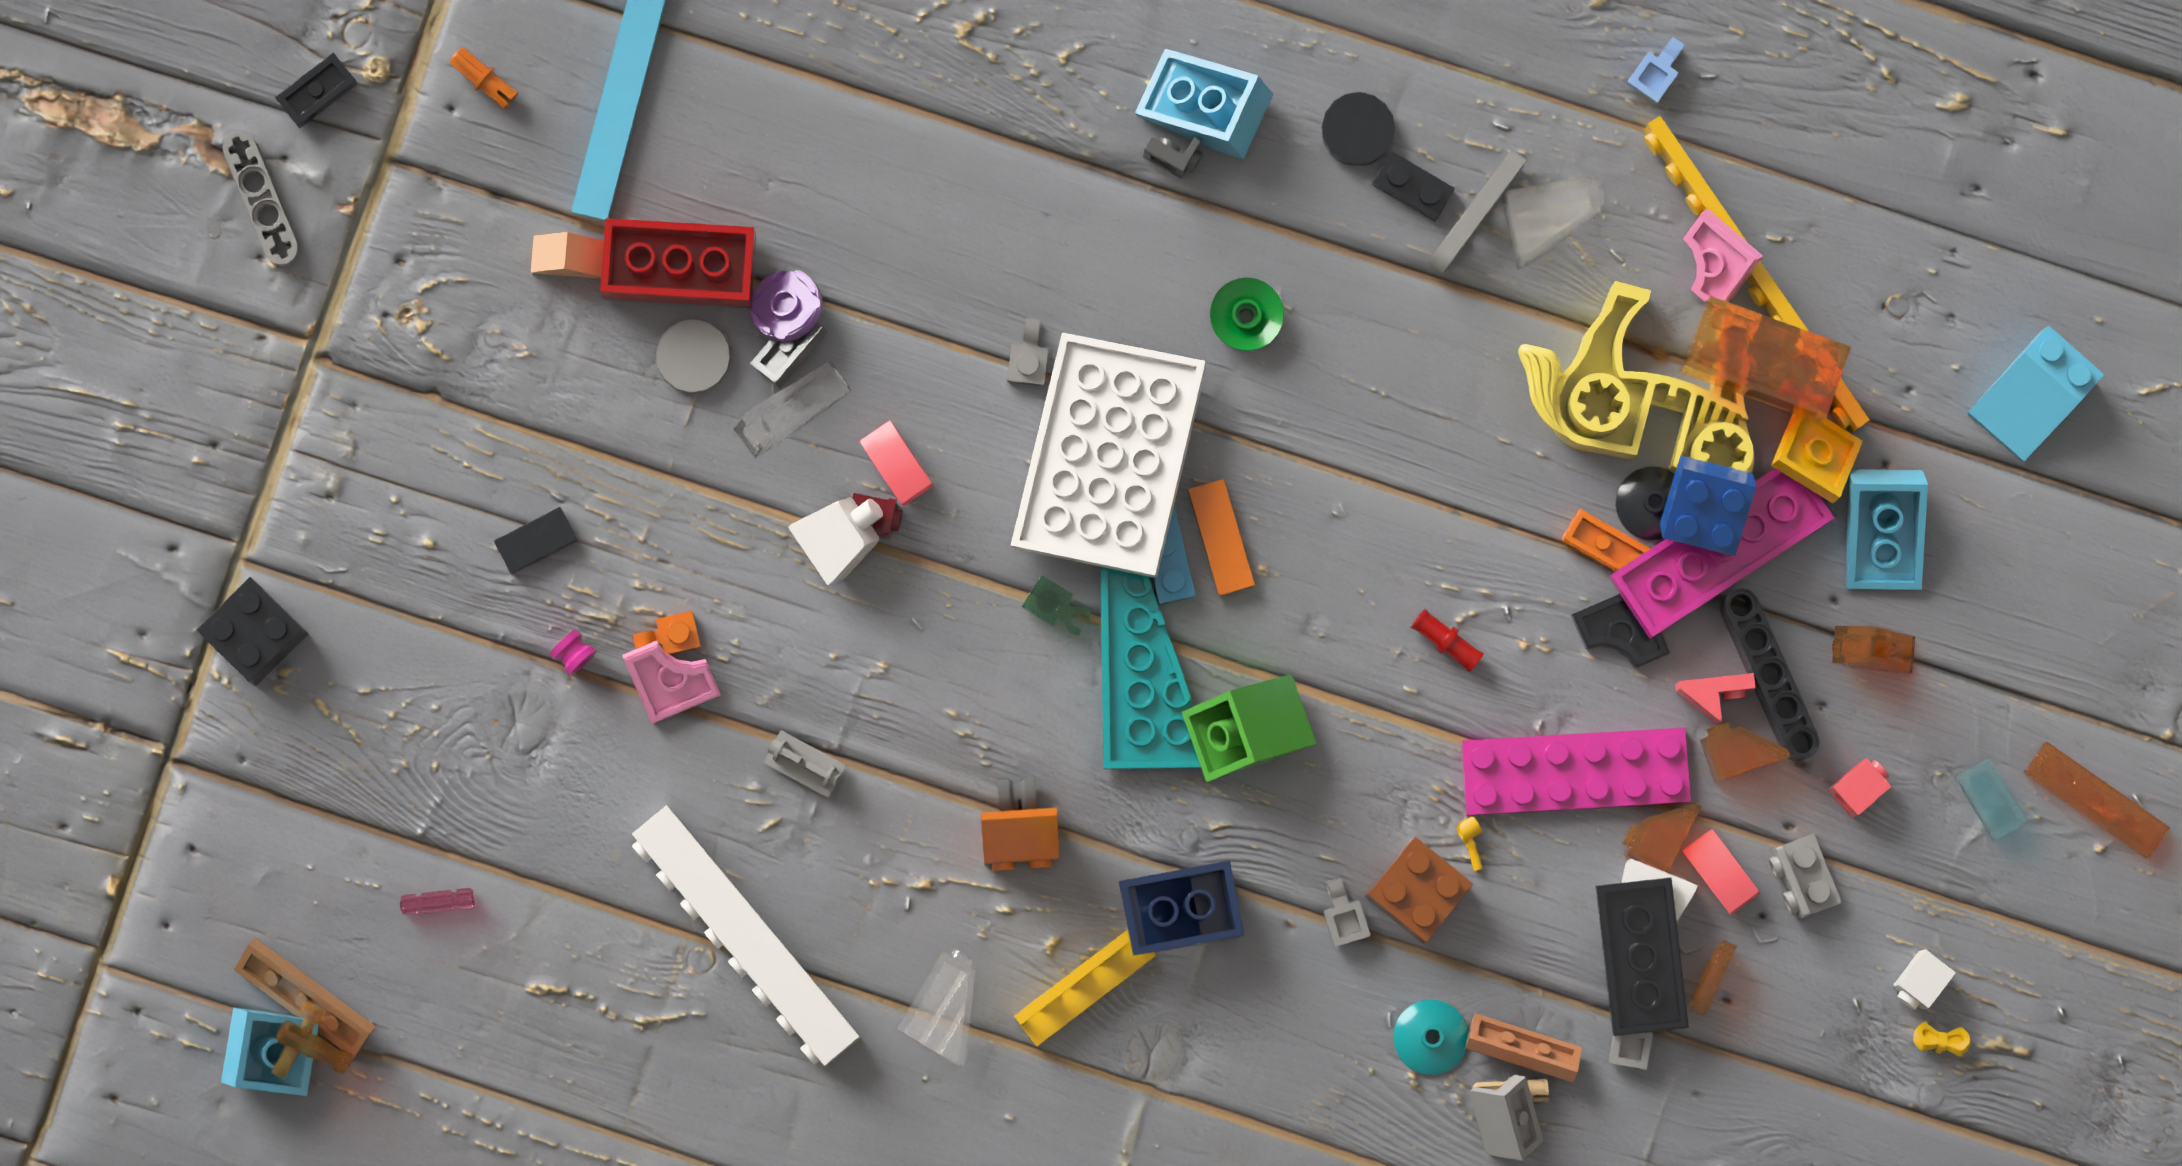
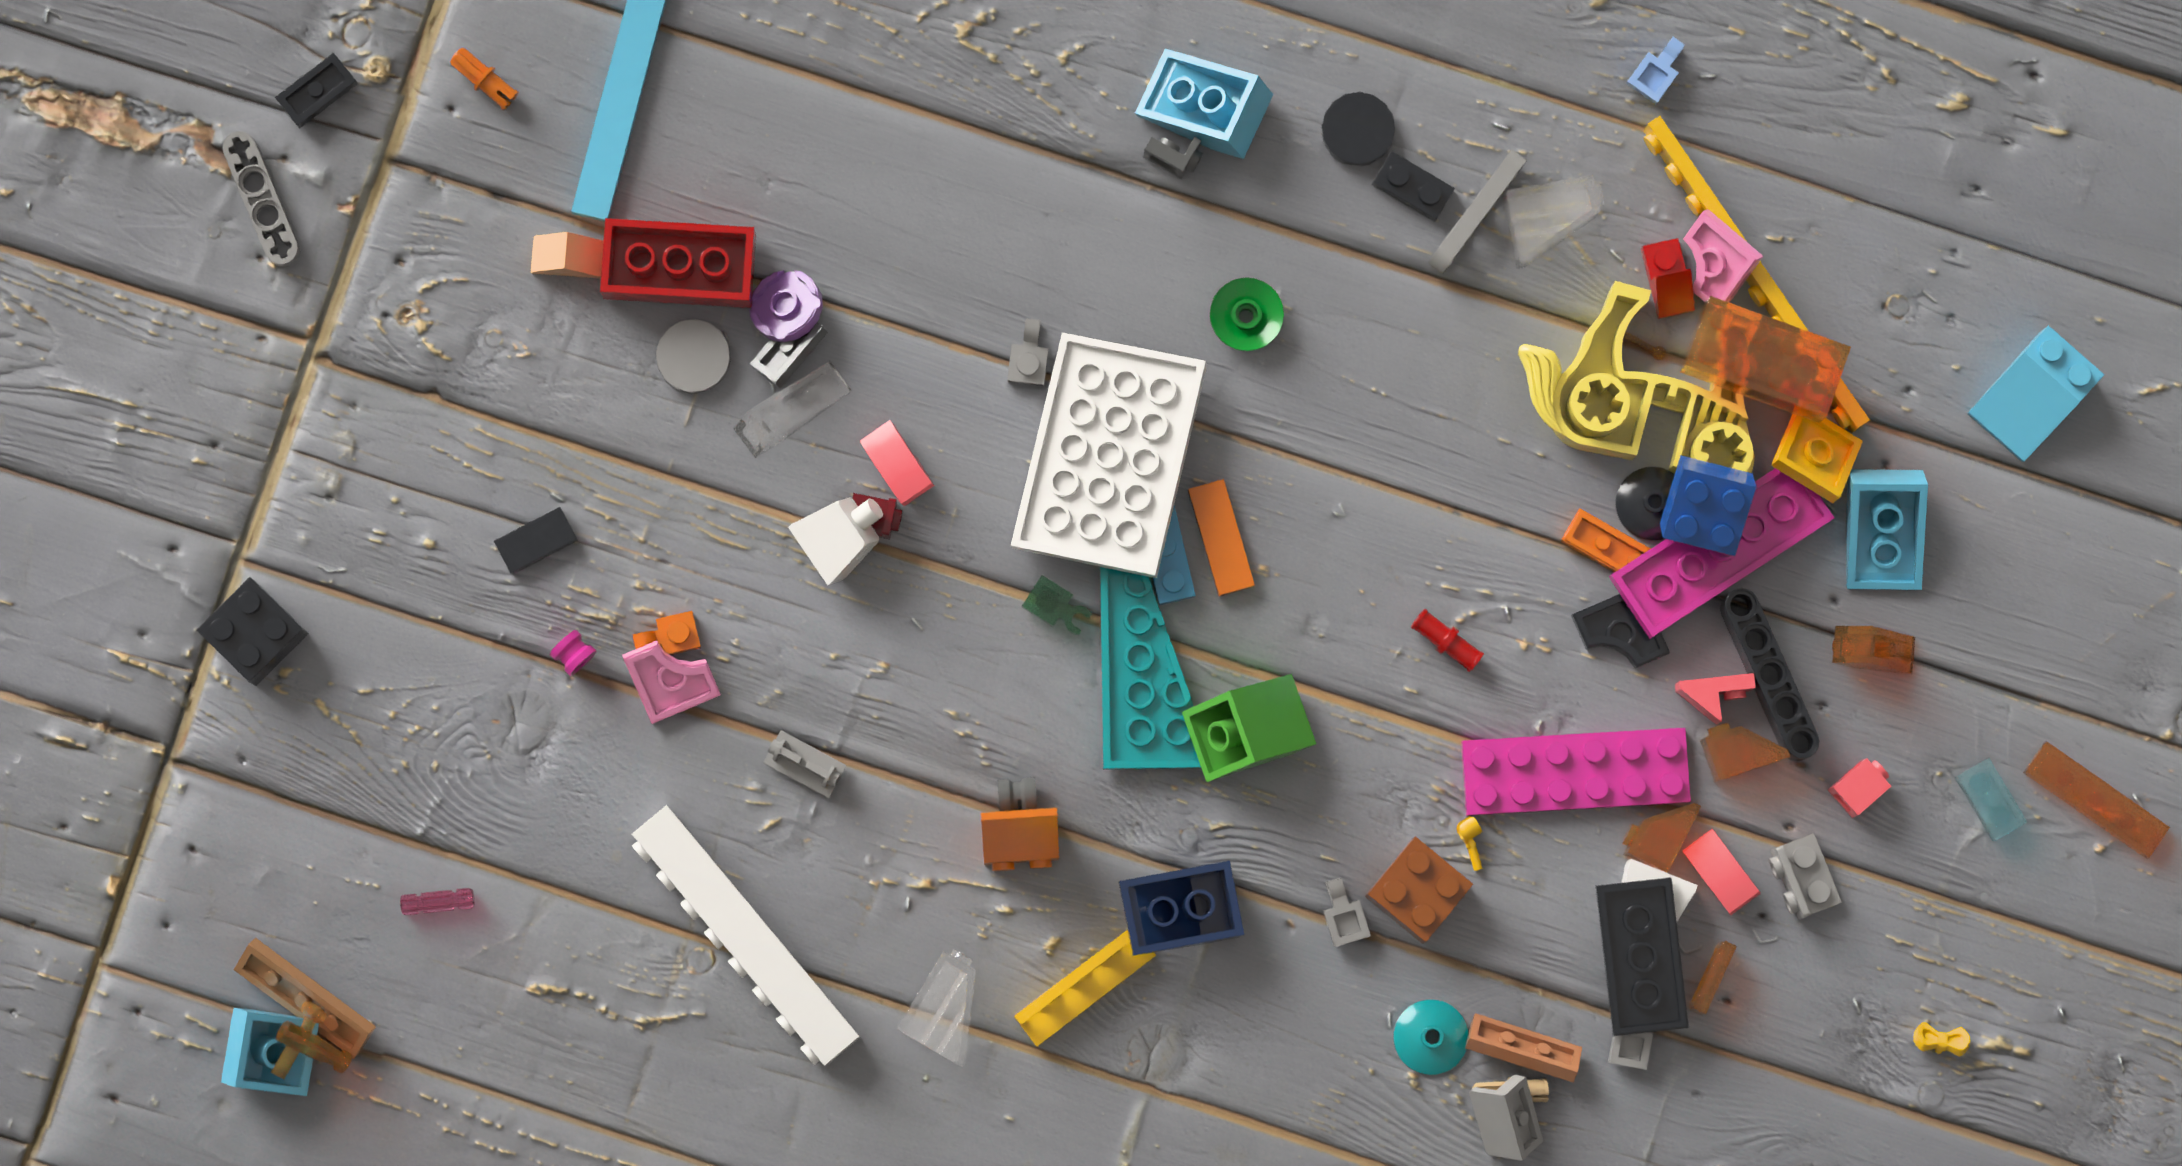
white brick [1892,949,1956,1010] -> none
none -> red slope [1641,238,1695,319]

